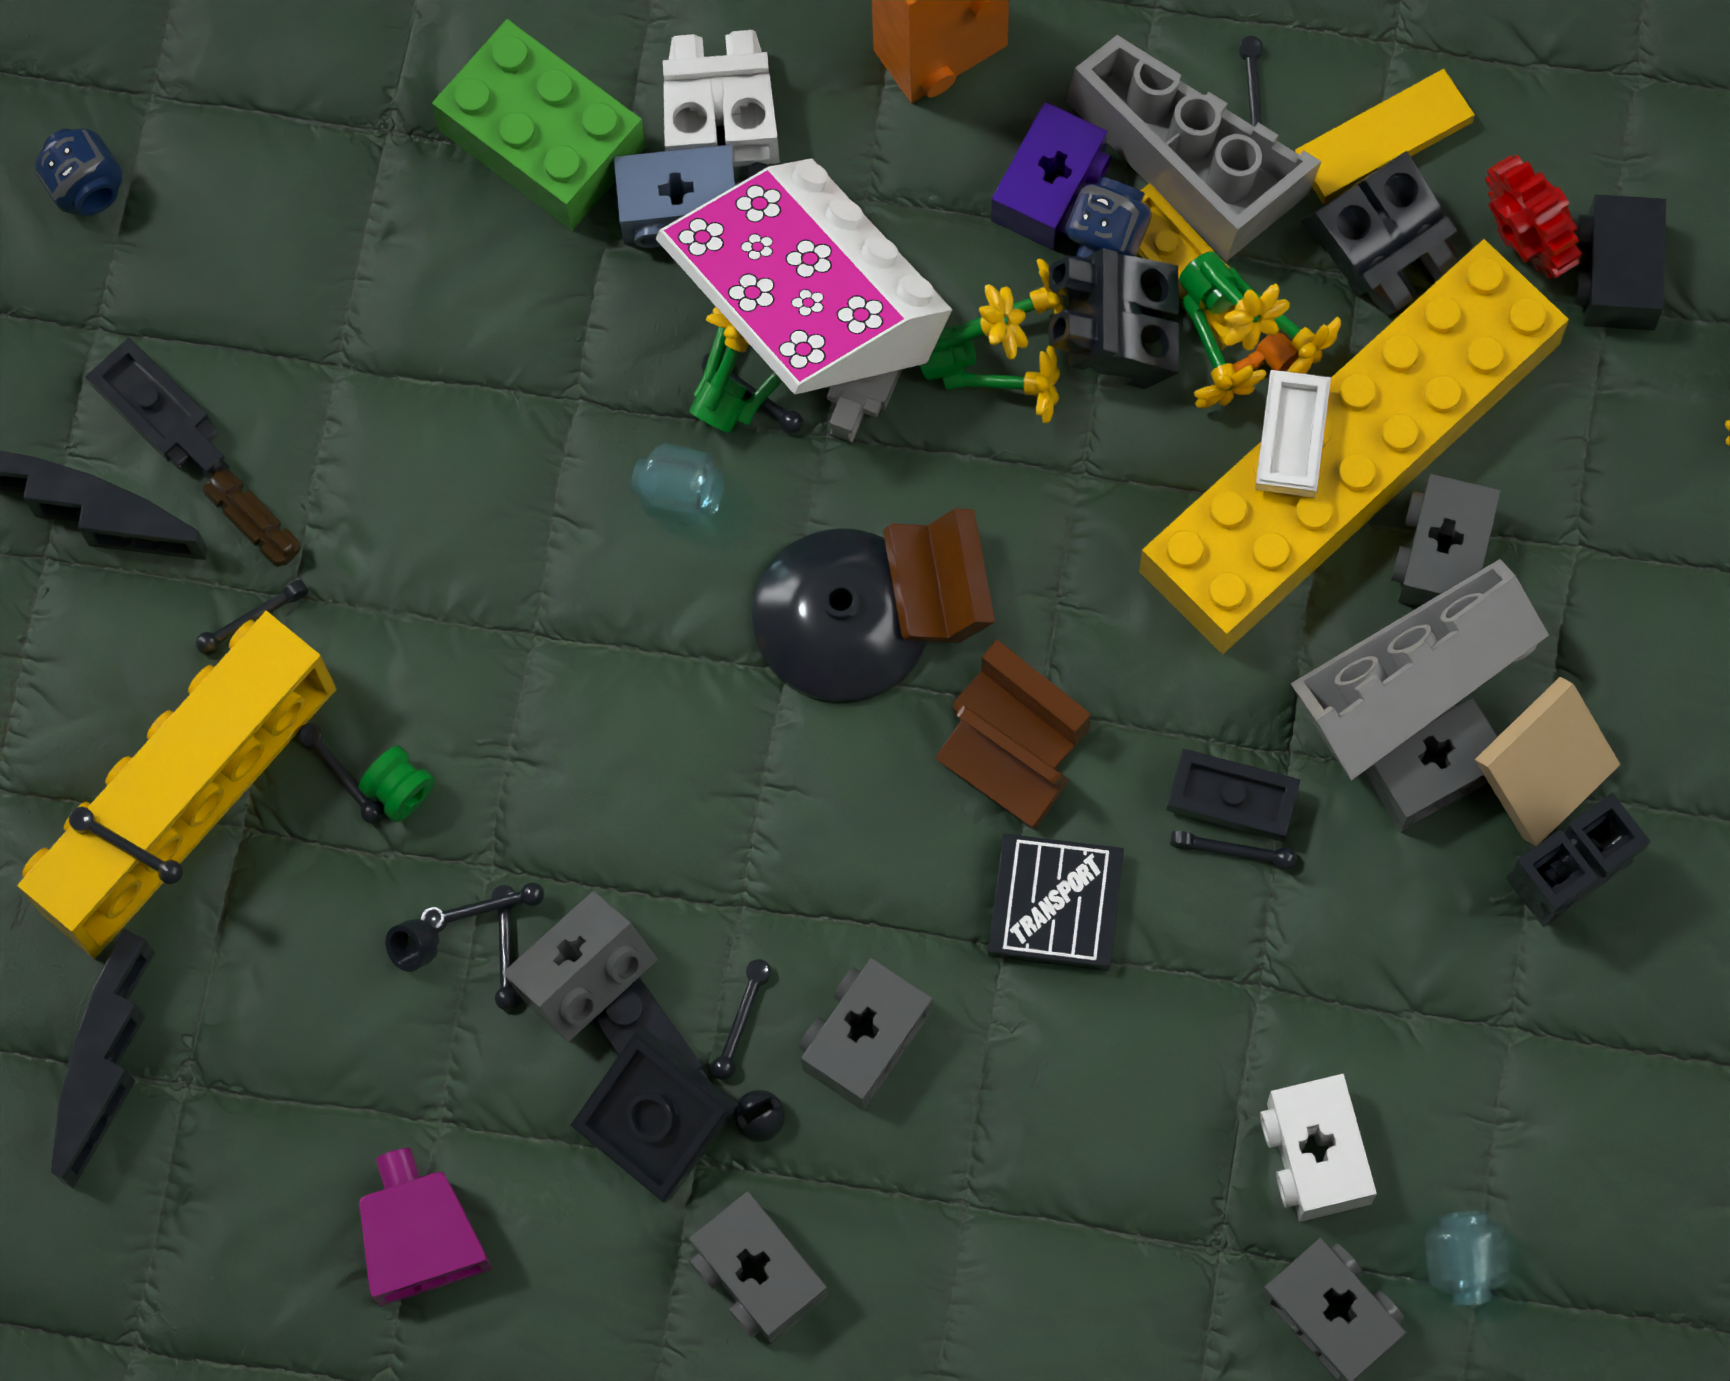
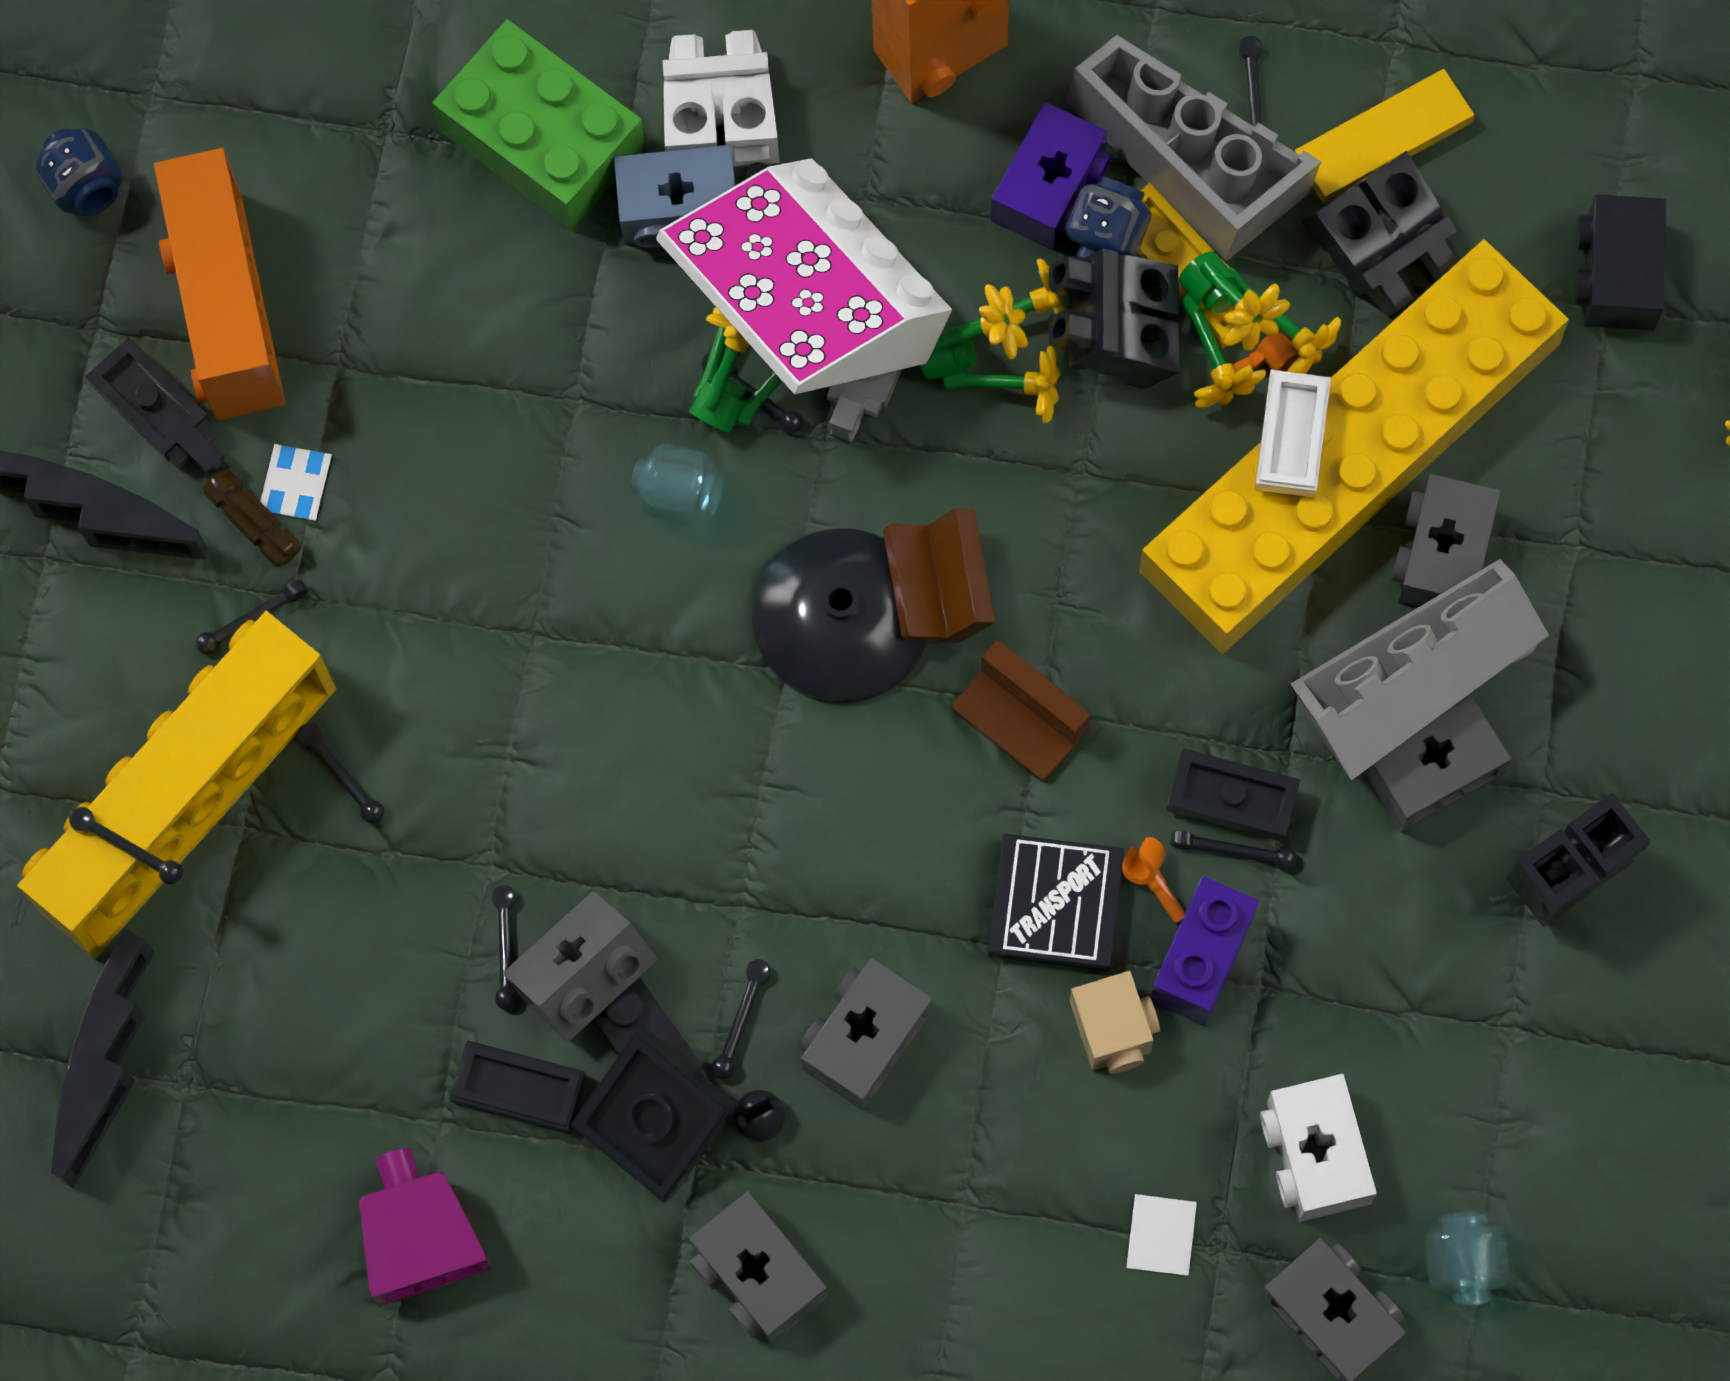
green wheel [358,745,435,822] -> none
black hinge [385,919,440,972] -> none
black hinge [421,883,544,933] -> none
reddish brown panel [935,705,1071,829] -> none
tan tile [1475,677,1621,846] -> none
red gear [1485,155,1582,279] -> none
none -> orange brick [154,148,286,421]
none -> white sticker [260,444,332,521]
none -> black tile [449,1040,587,1134]
none -> tan brick [1070,971,1160,1074]
none -> orange hand [1122,837,1185,923]
none -> white sticker [1126,1194,1197,1276]
none -> dark purple brick [1151,876,1259,1026]

